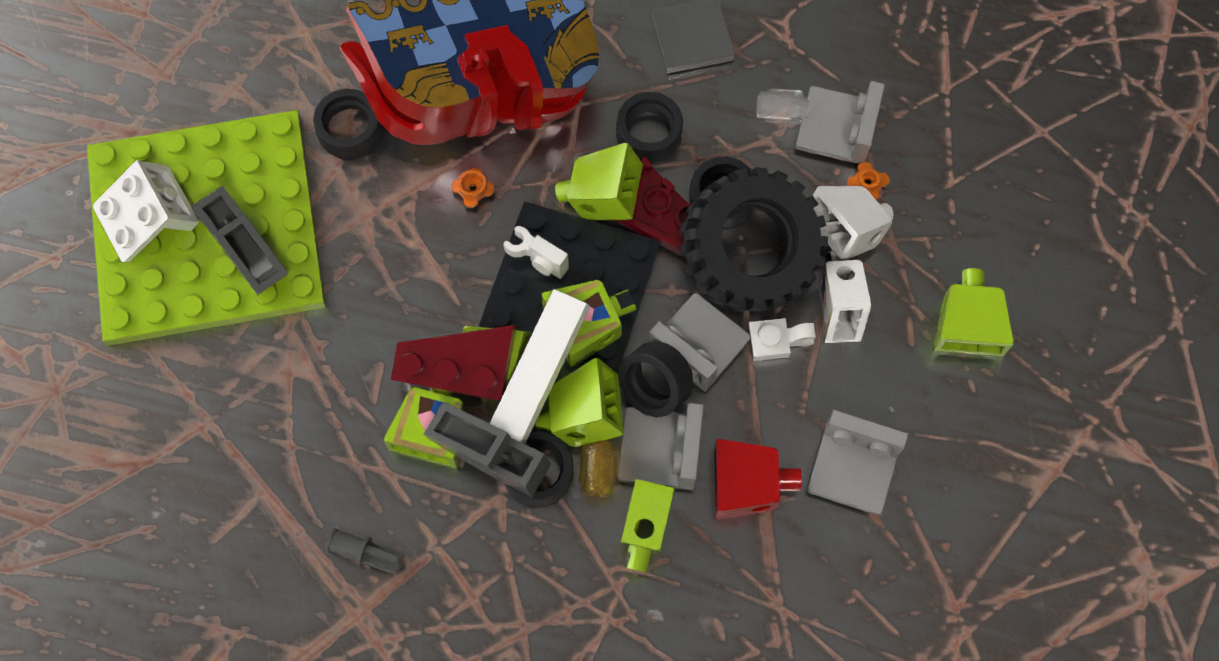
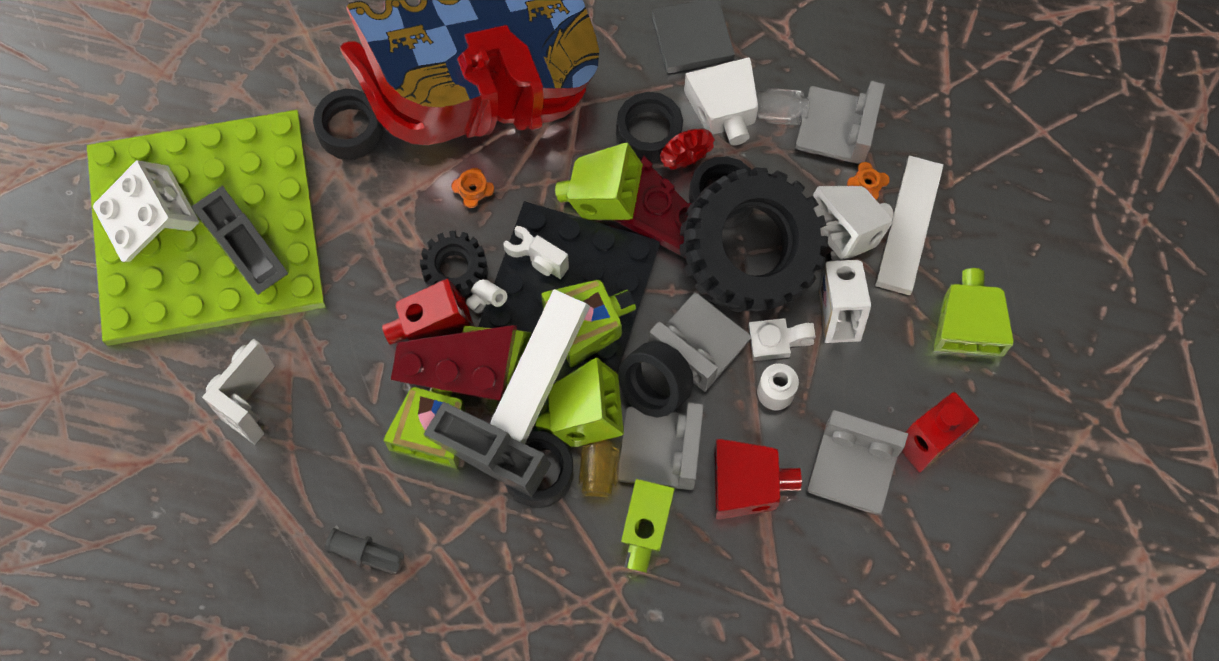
none -> white bracket [202,339,275,445]
none -> red torso [382,278,475,345]
none -> black tyre [420,231,488,298]
none -> white arm [466,279,507,314]
none -> red gear [660,129,715,170]
none -> white torso [684,57,758,145]
none -> white brick [757,364,799,410]
none -> white tile [875,156,943,296]
none -> red torso [902,392,980,473]

